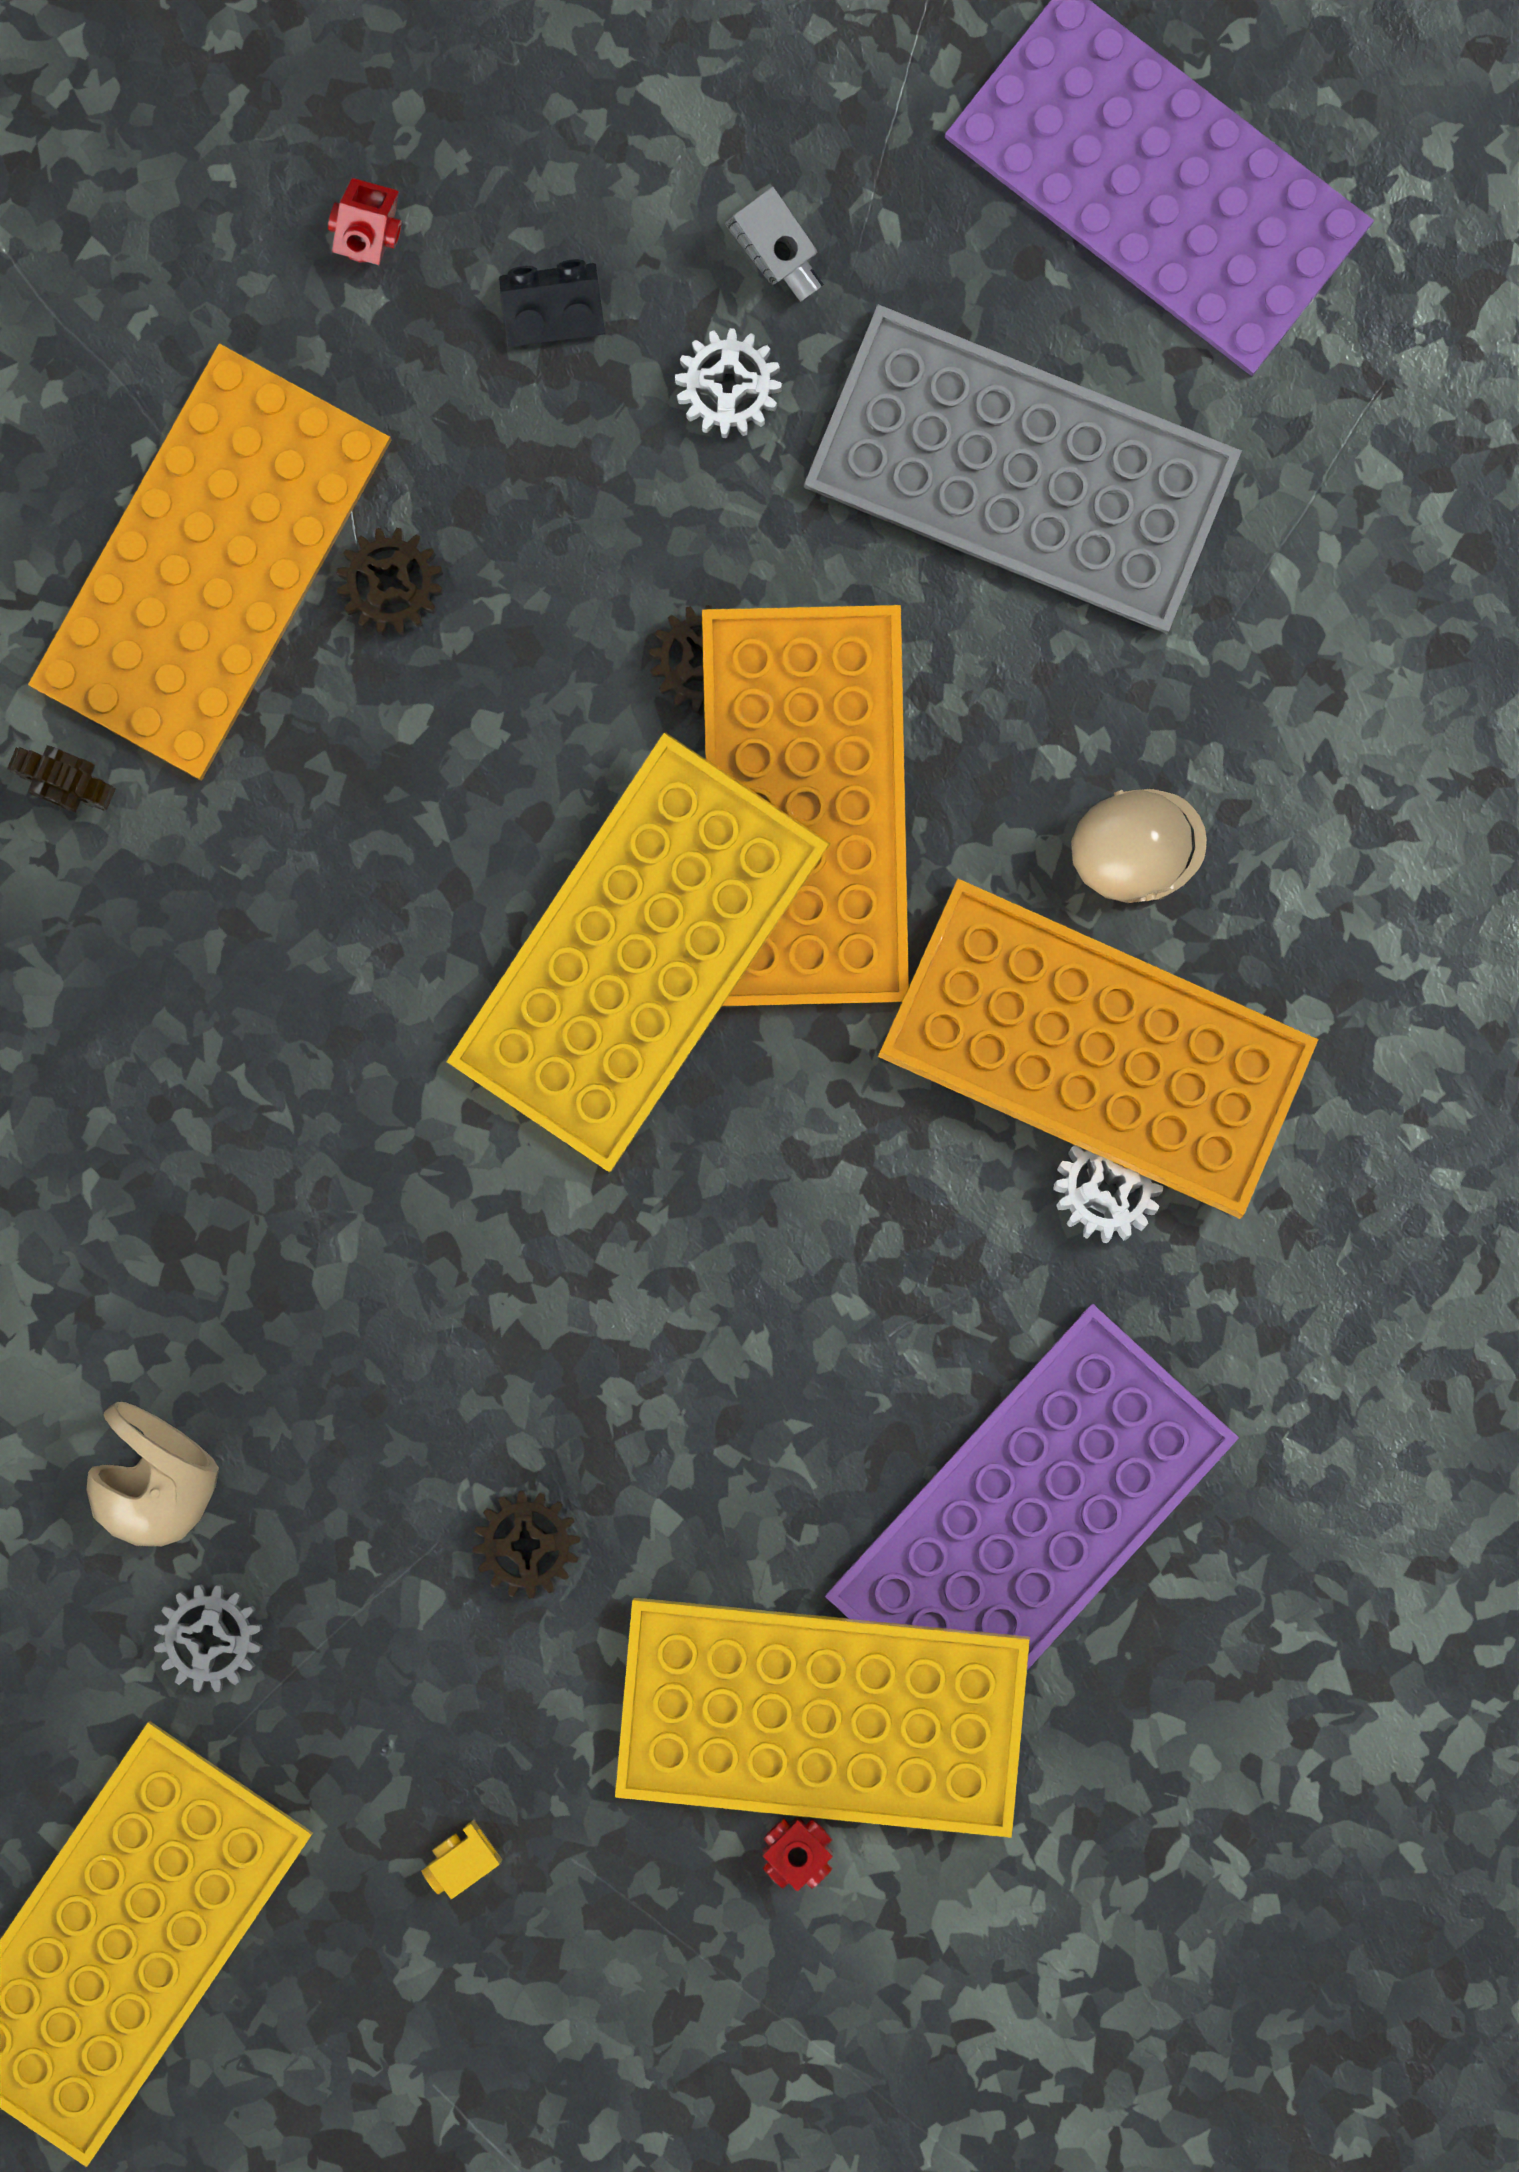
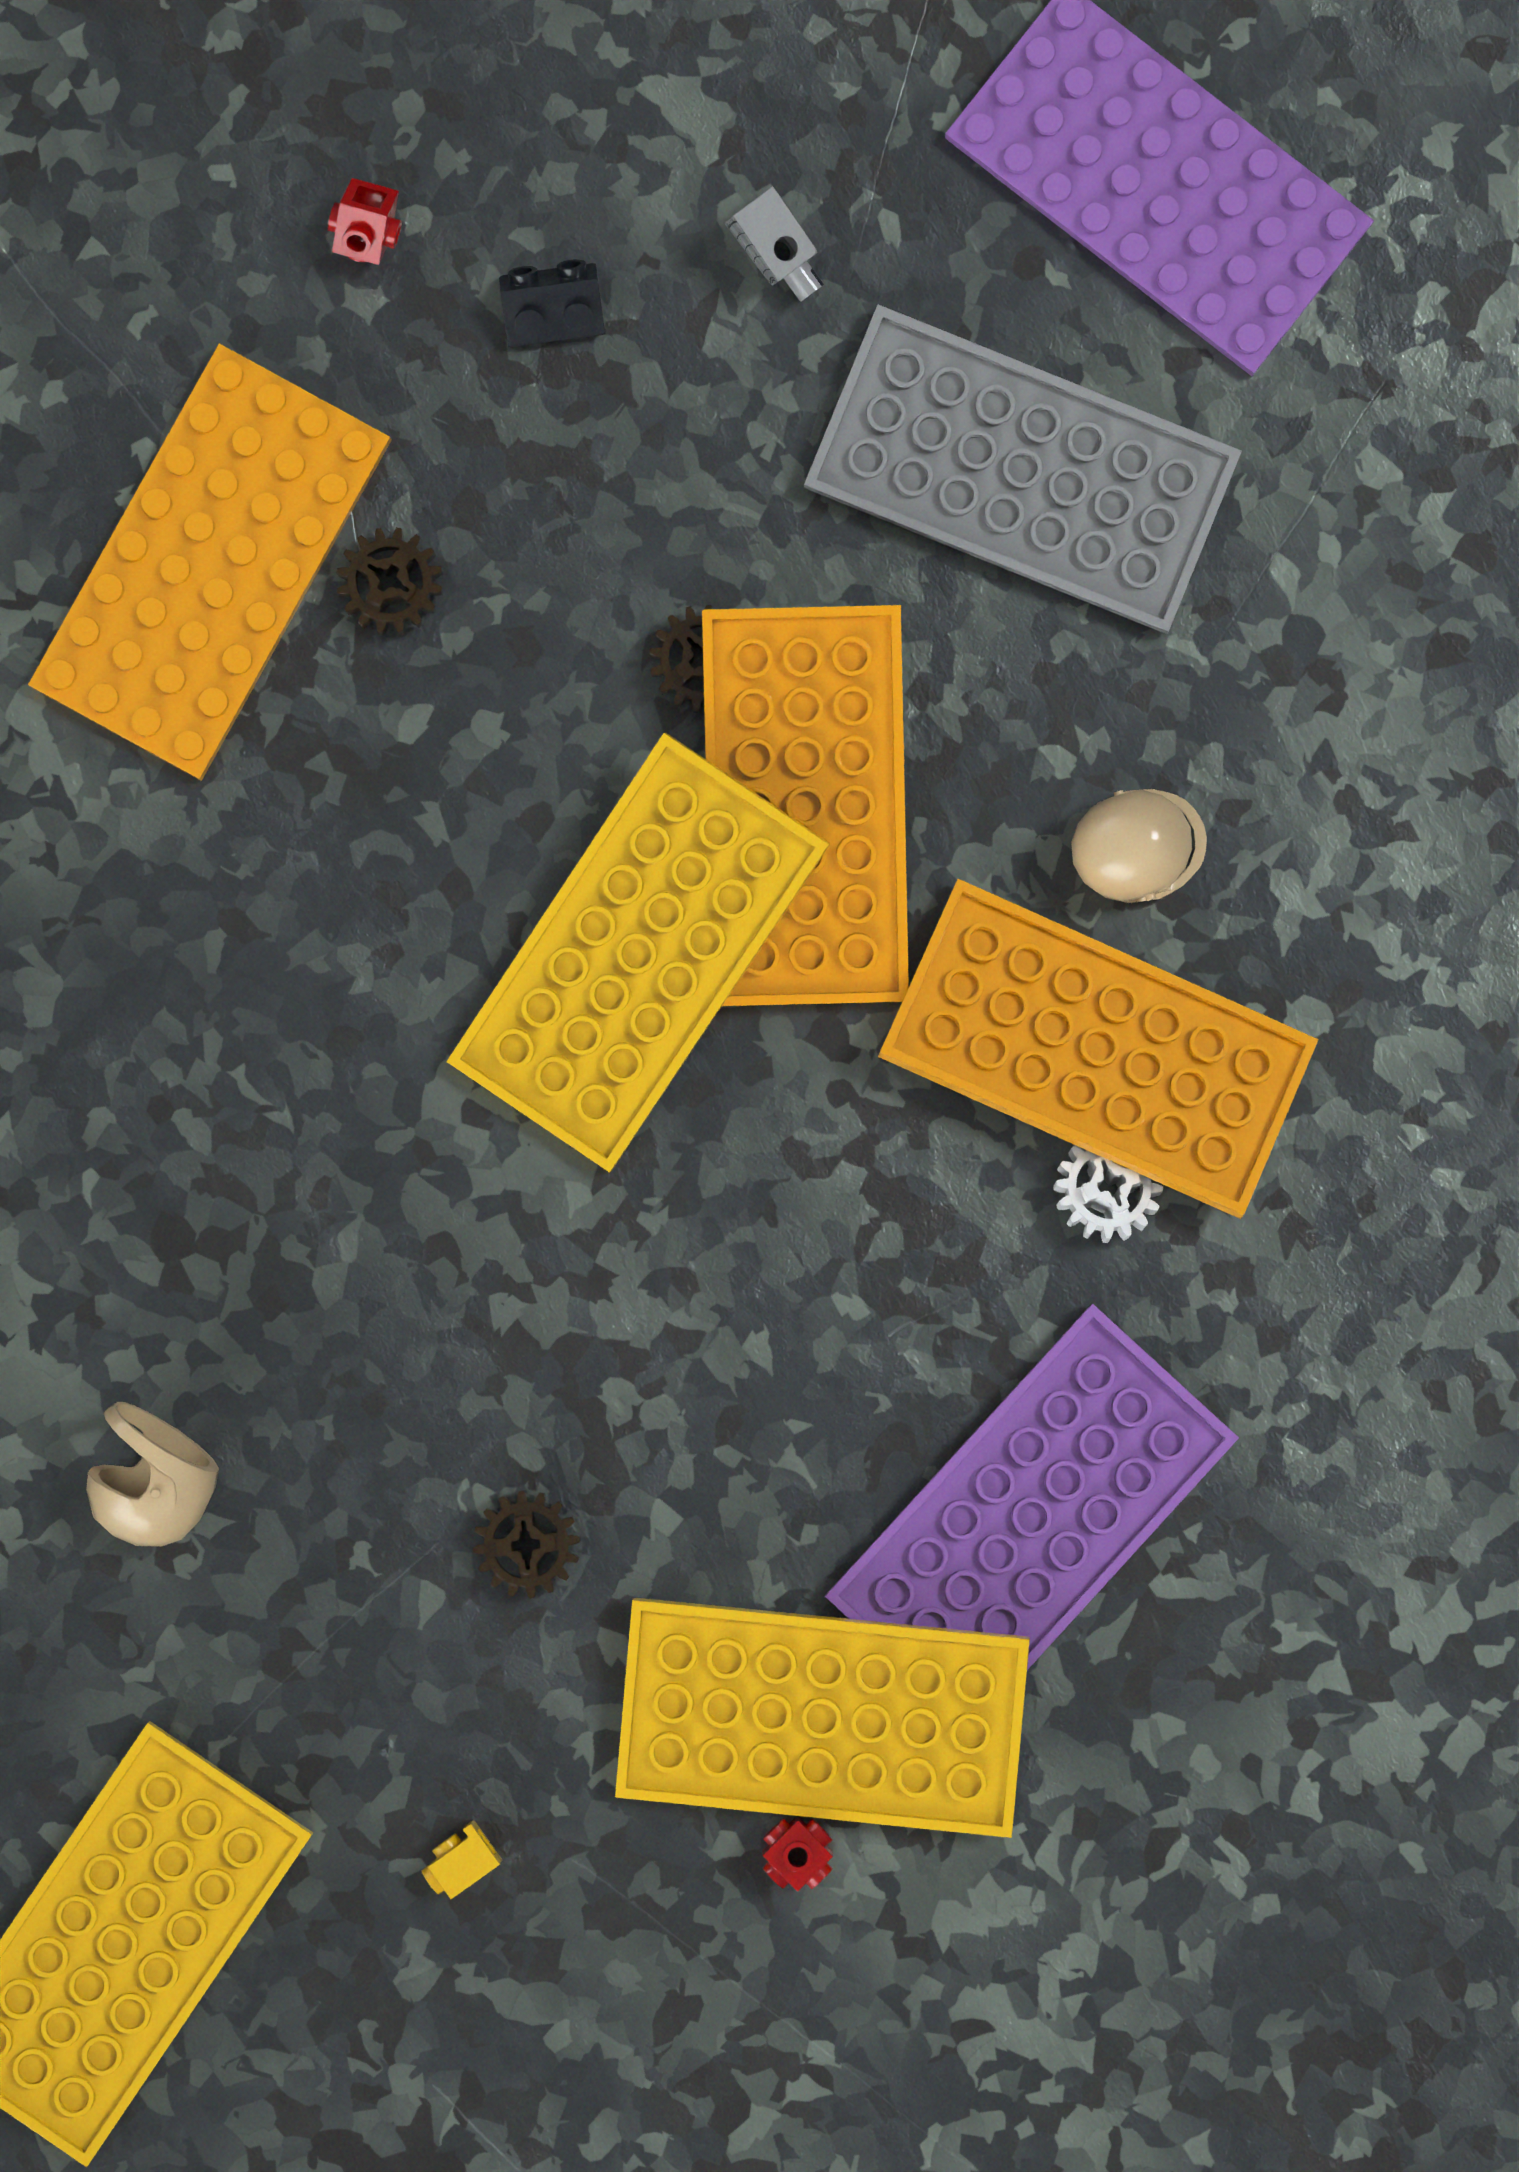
dark brown gear [7,745,116,813] -> none
light grey gear [154,1584,263,1692] -> none
white gear [675,328,782,438] -> none

